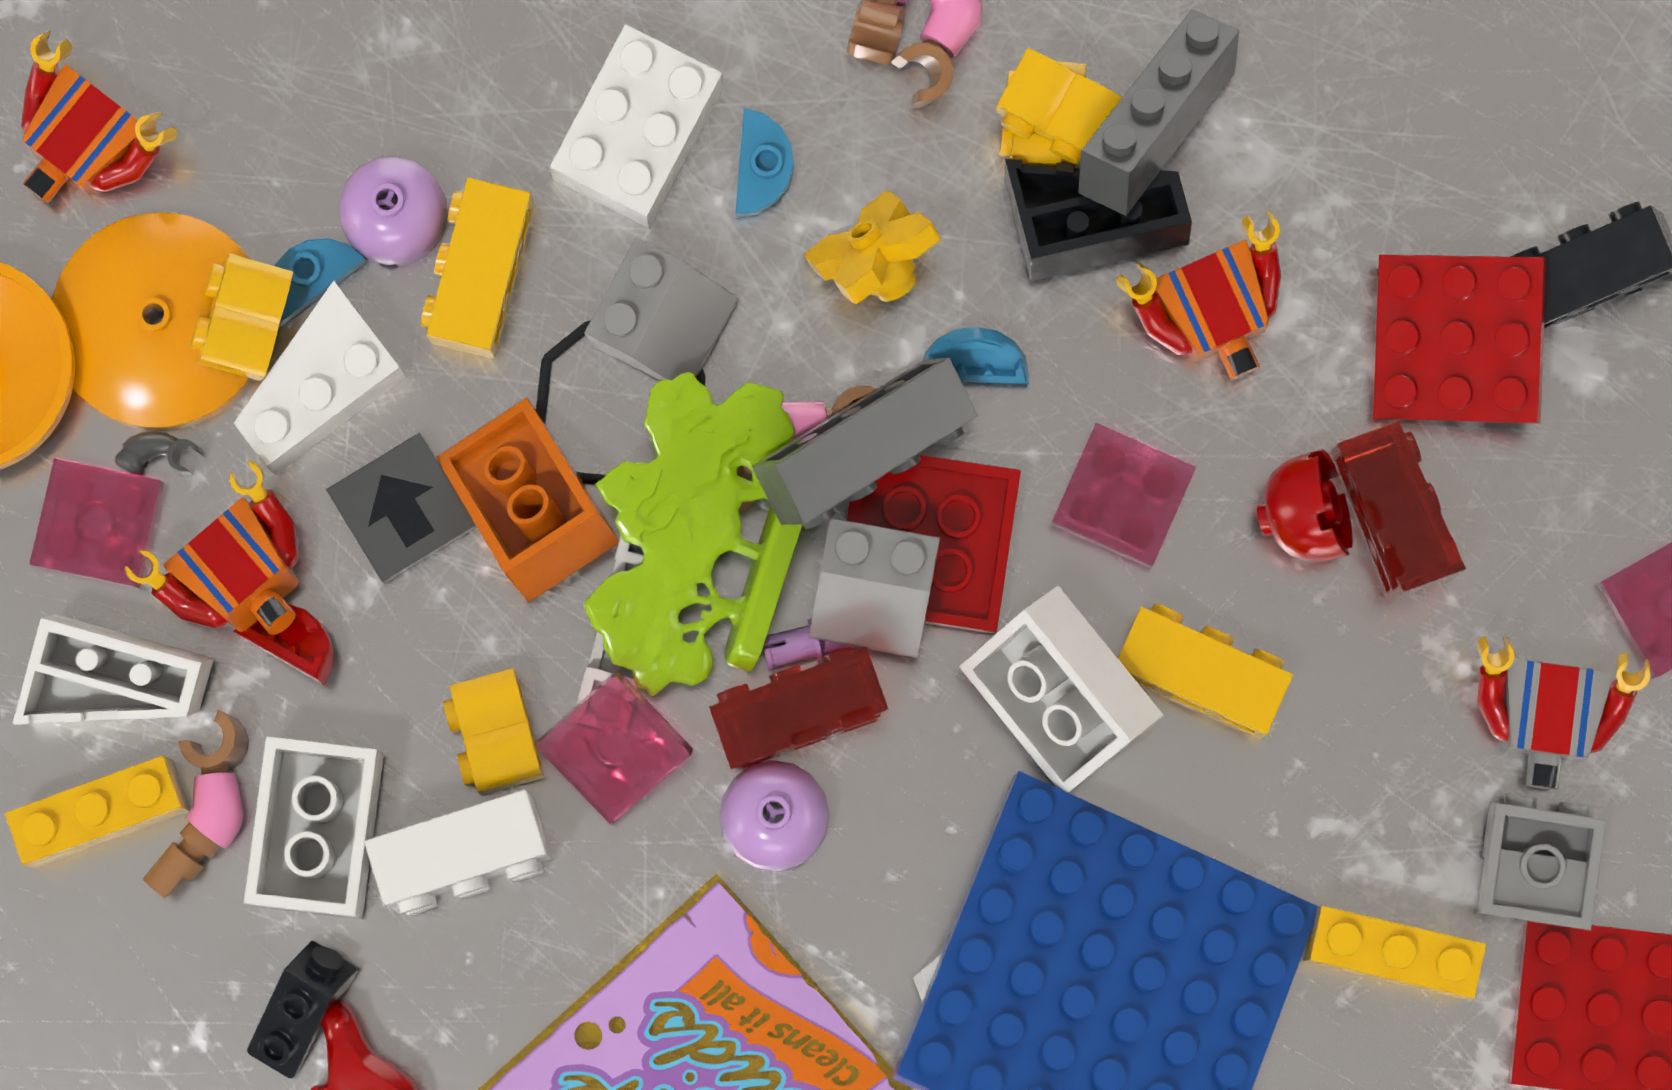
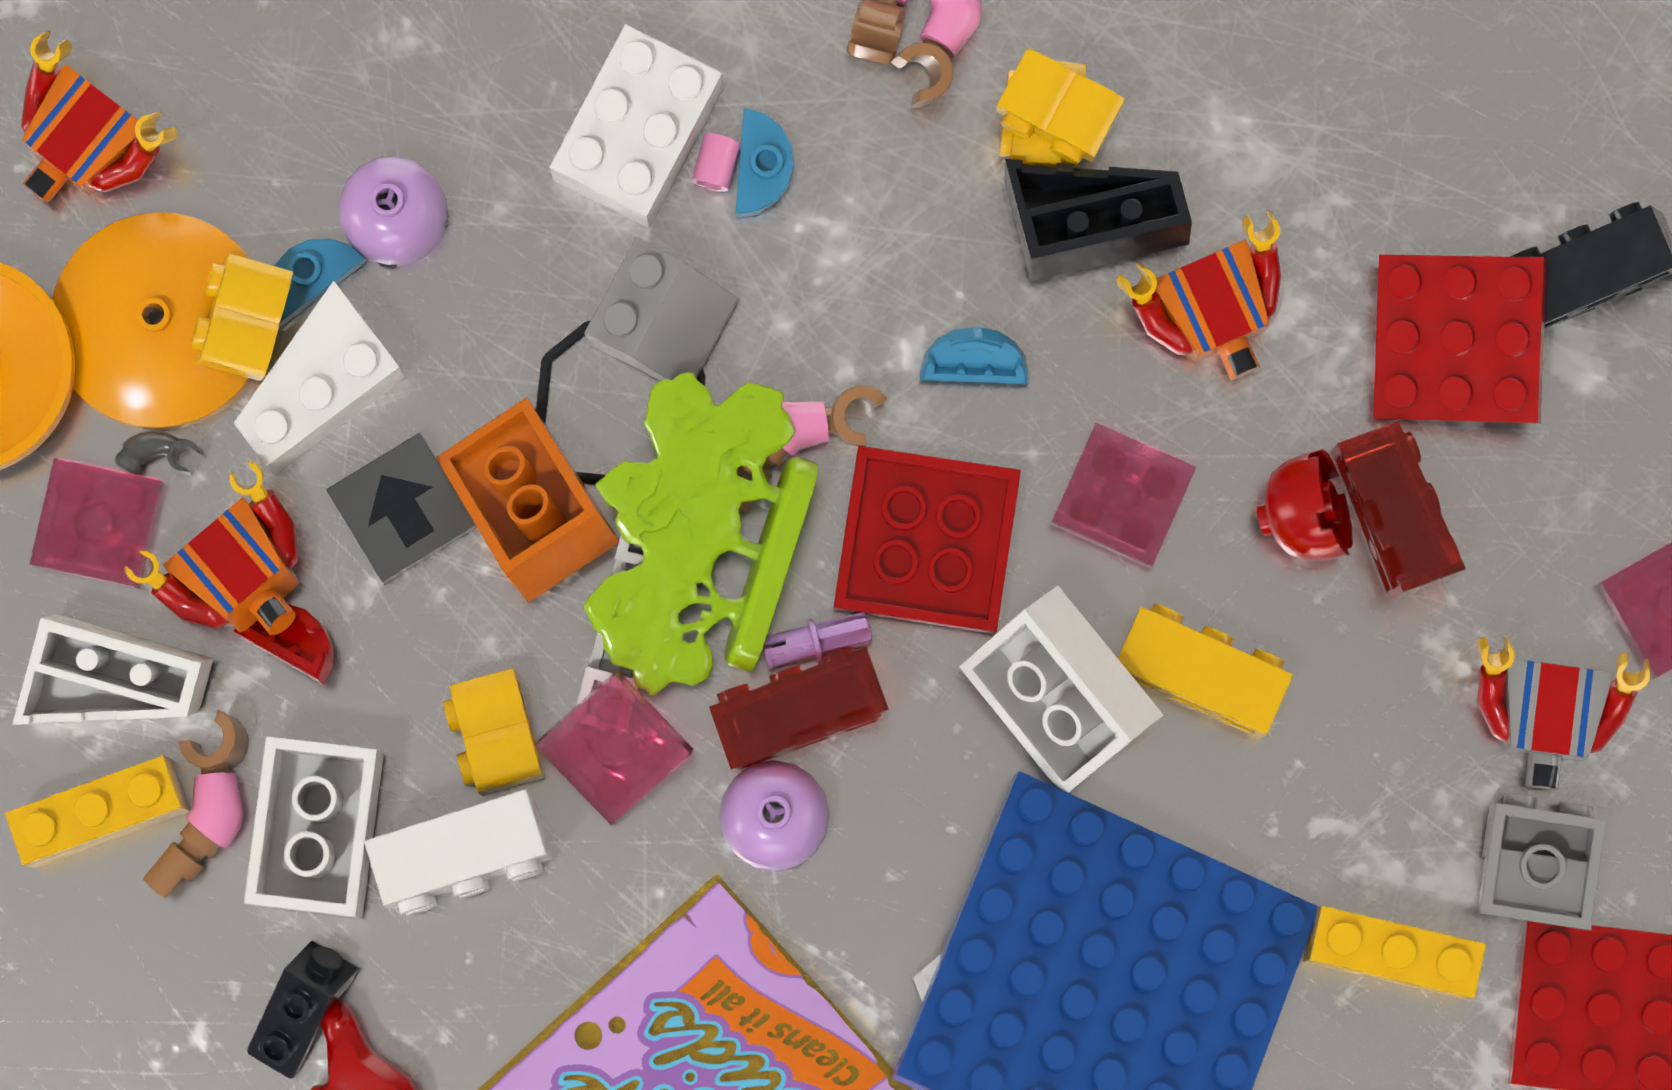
yellow brick [421,177,535,359] -> none
brick [751,358,978,529] -> none
yellow plant [804,190,941,304] -> none
light grey slope [809,518,940,658] -> none
dark grey brick [1078,9,1240,216] -> none
none -> bright pink hinge [691,133,741,192]

